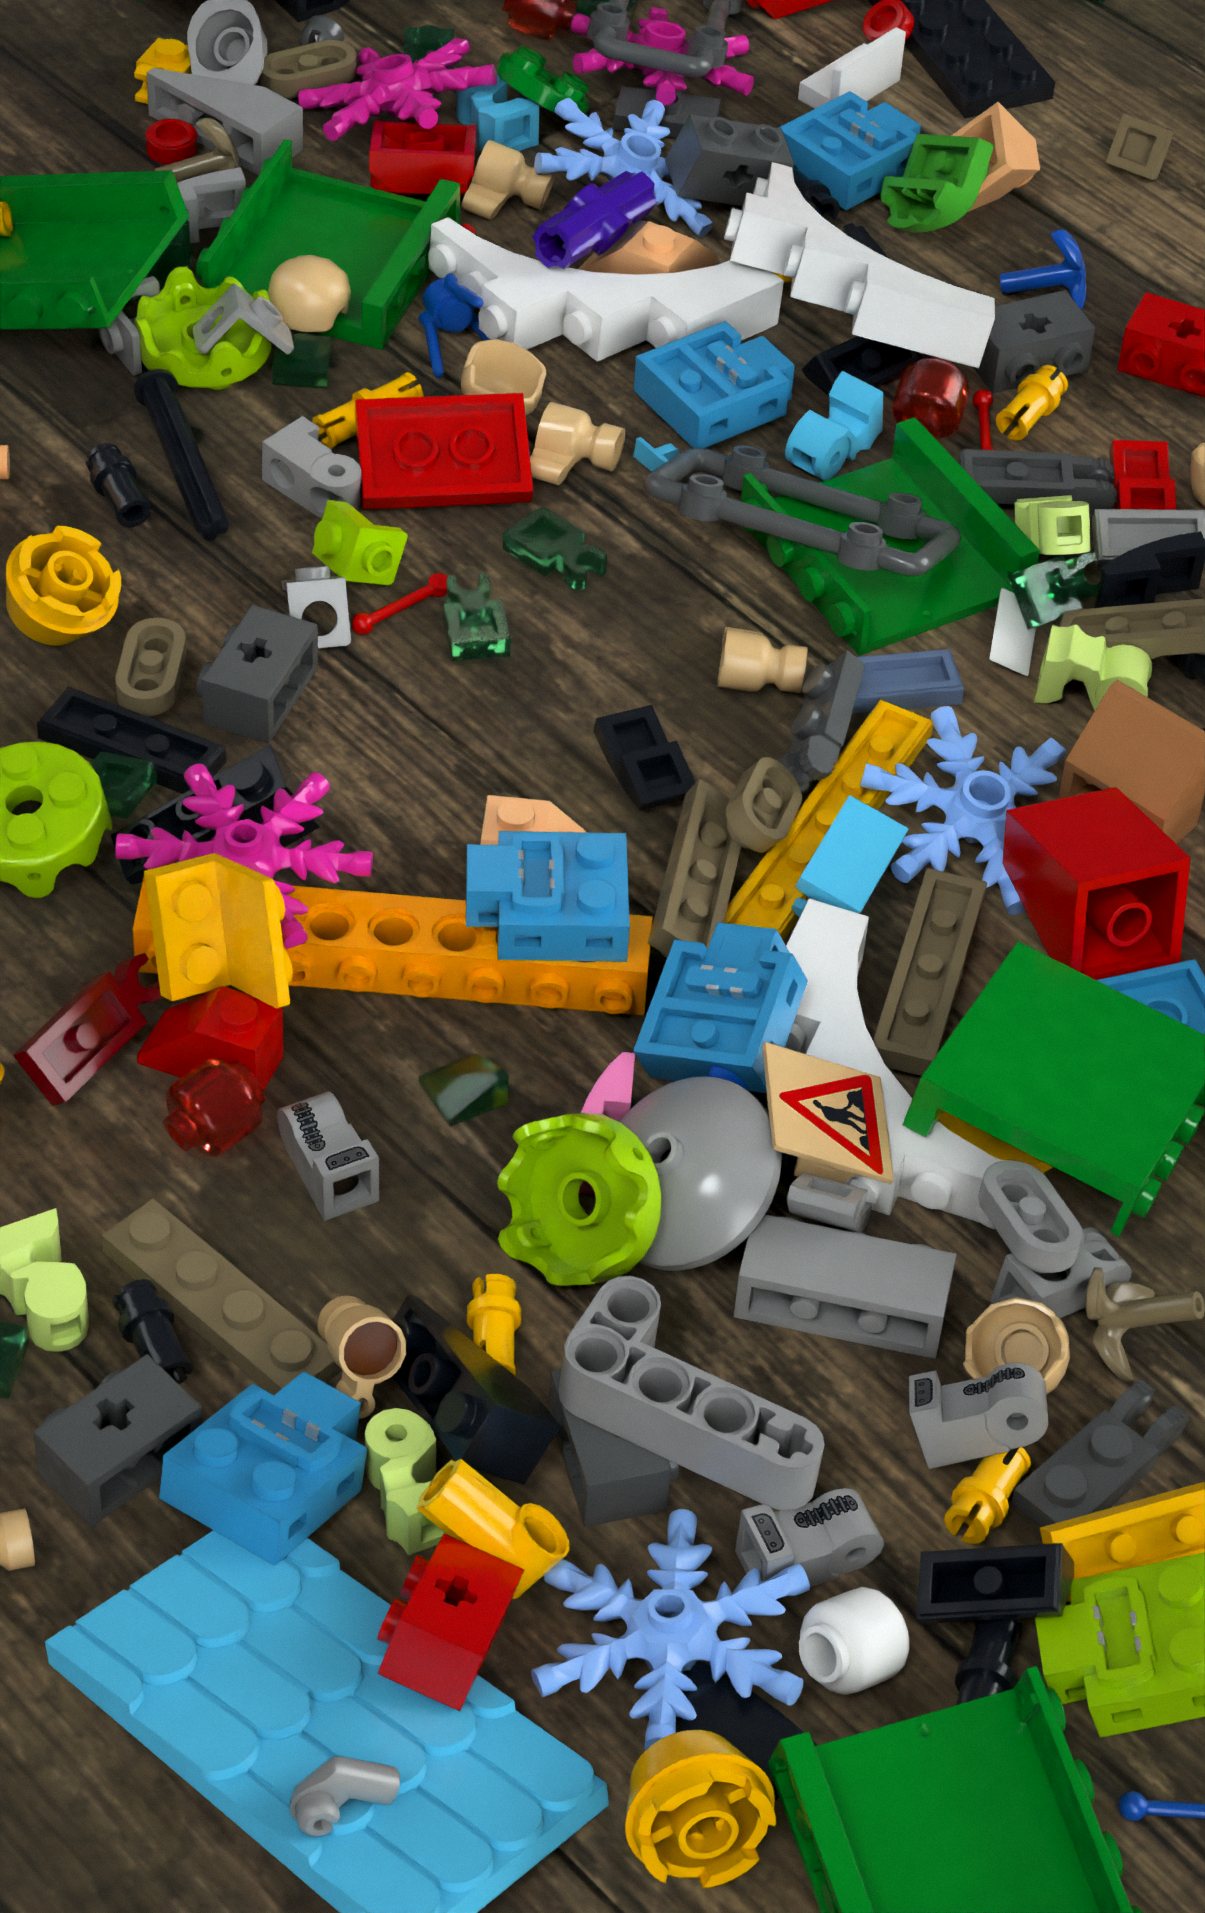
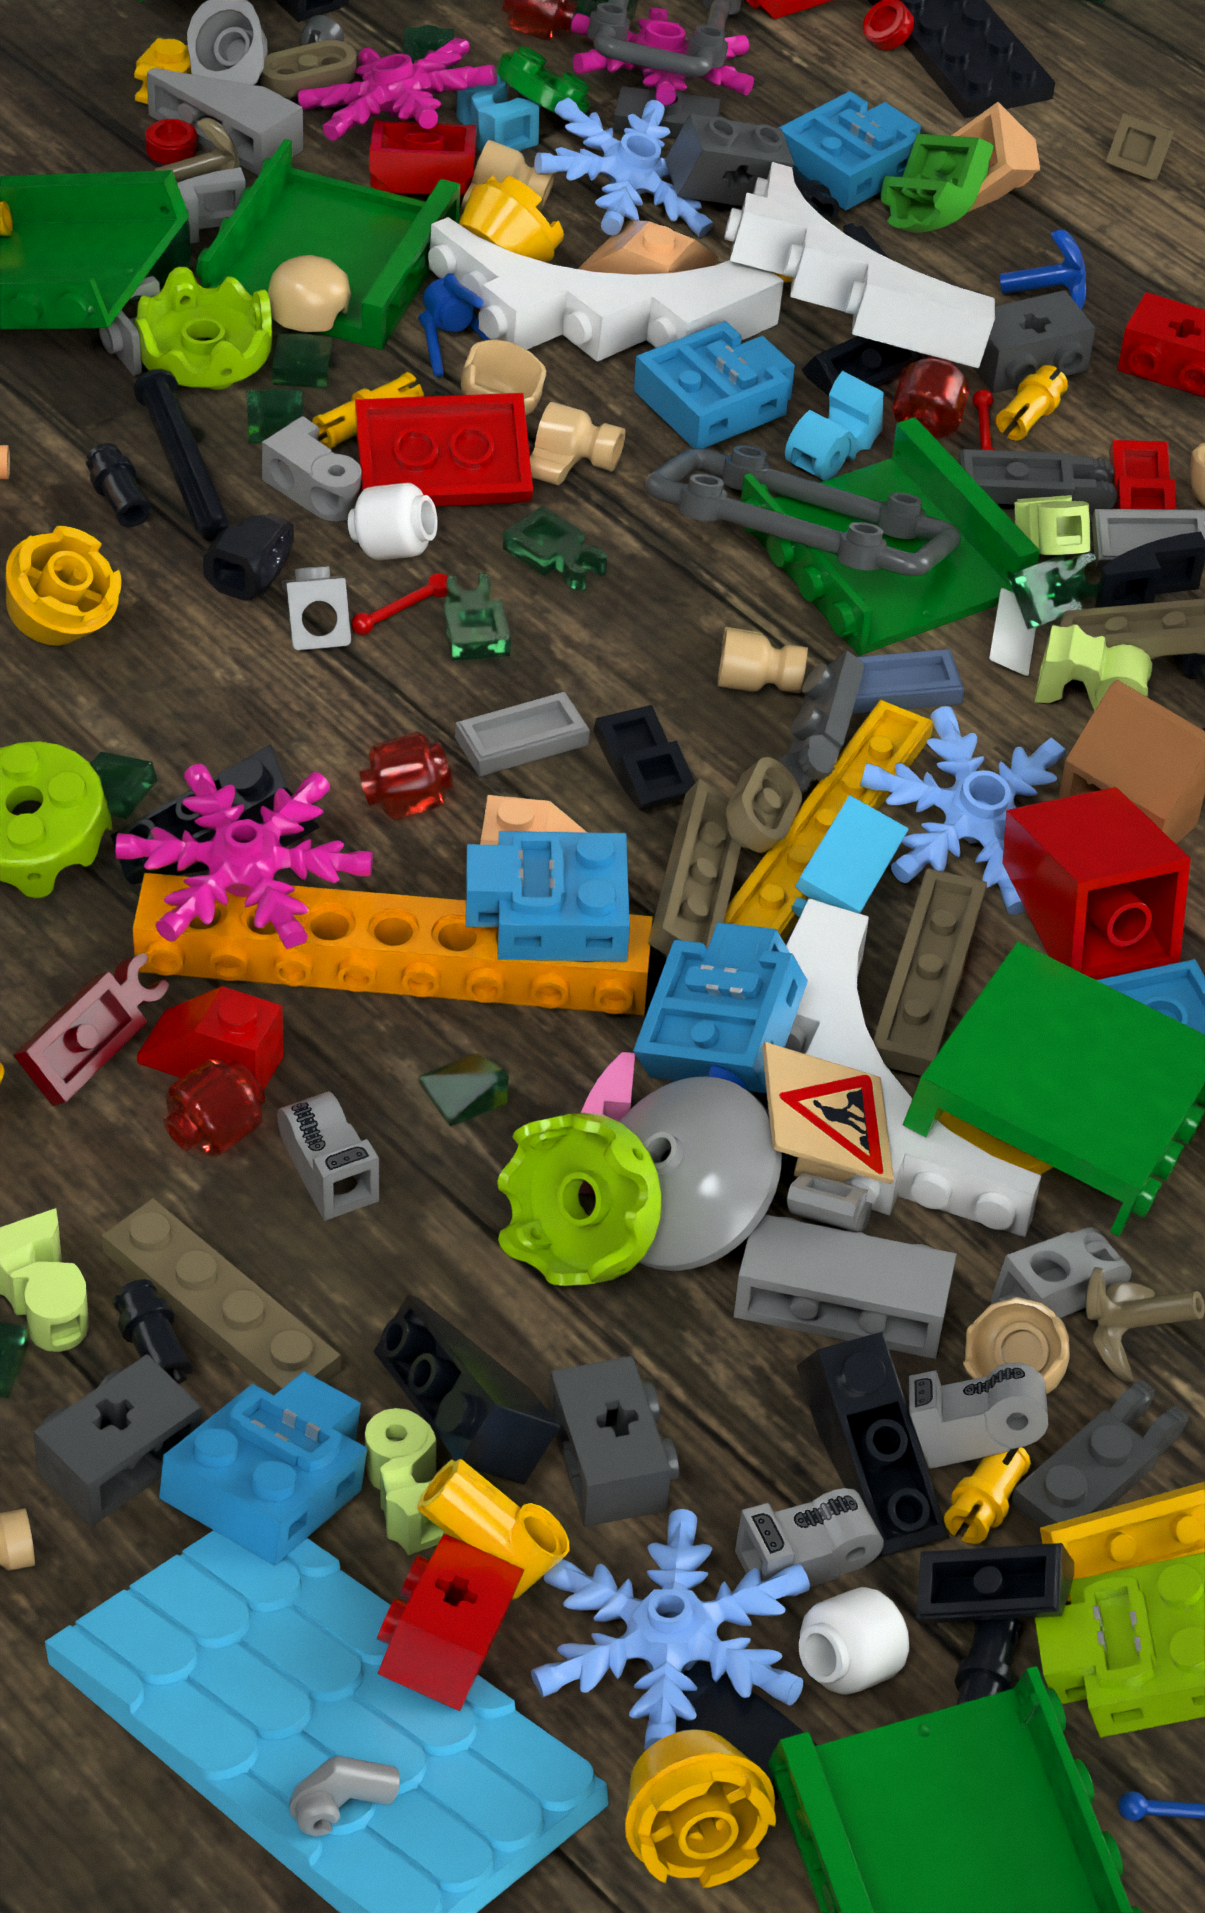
black tile [37,686,226,794] -> none
dark tan plate [115,618,187,717] -> none
yellow bracket [144,853,293,1008] -> none
light grey bracket [193,283,294,355] -> none
dark grey brick [197,605,318,743] -> none
lime bracket [312,500,408,585] -> none
tan piece [318,1296,406,1419] -> none
yellow pin [467,1274,521,1376] -> none
dark purple piece [532,171,657,269] -> none
light grey beam [559,1276,825,1511] -> none
medium azure piece [633,437,680,472] -> none
white panel [798,27,906,109] -> none
light grey plate [978,1160,1083,1273] -> none
none -> black rock [203,513,294,601]
none -> clear green plate [246,388,304,444]
none -> white head [348,483,438,561]
none -> clear red head [359,732,454,820]
none -> light grey tile [455,692,590,777]
none -> yellow cone [458,175,564,263]
none -> black slope [797,1332,949,1558]

